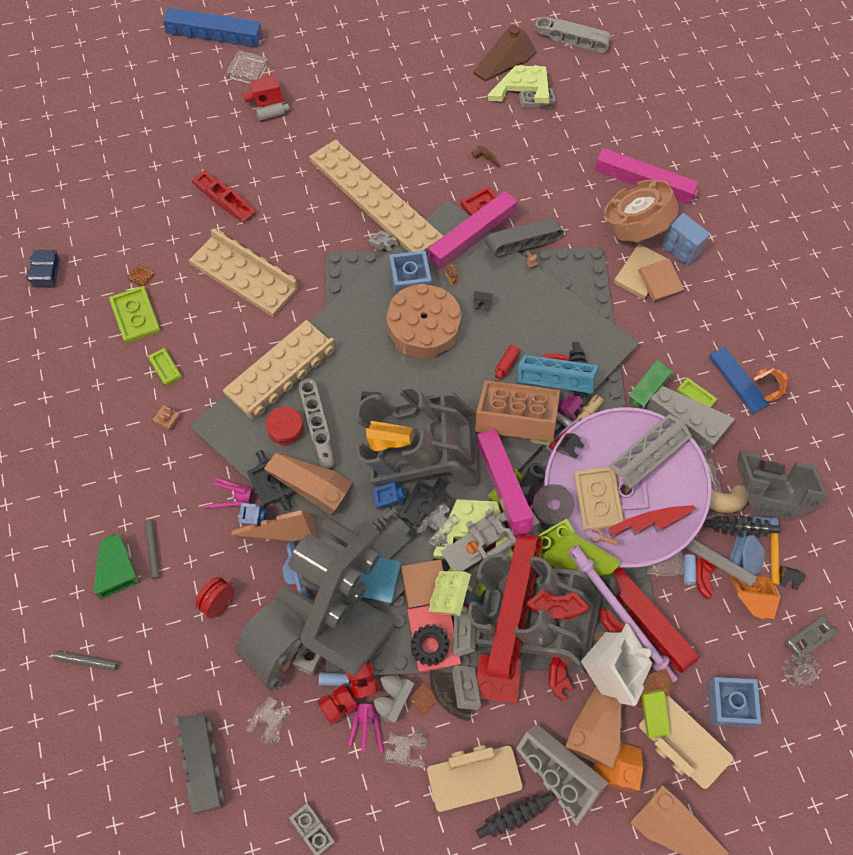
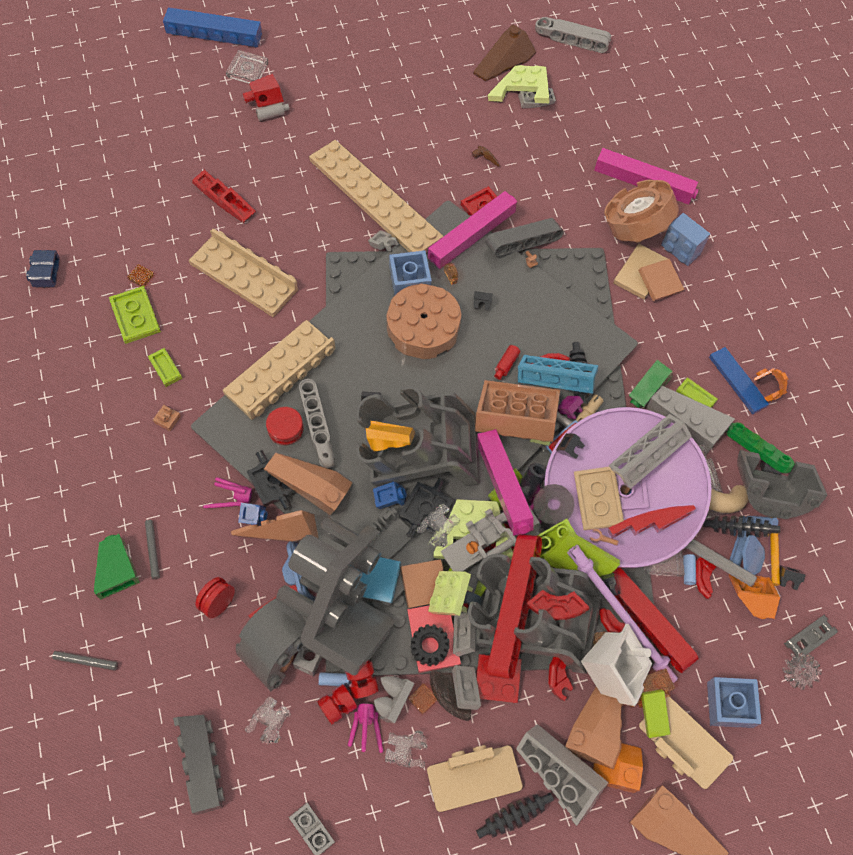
none -> green plate [726,422,795,473]

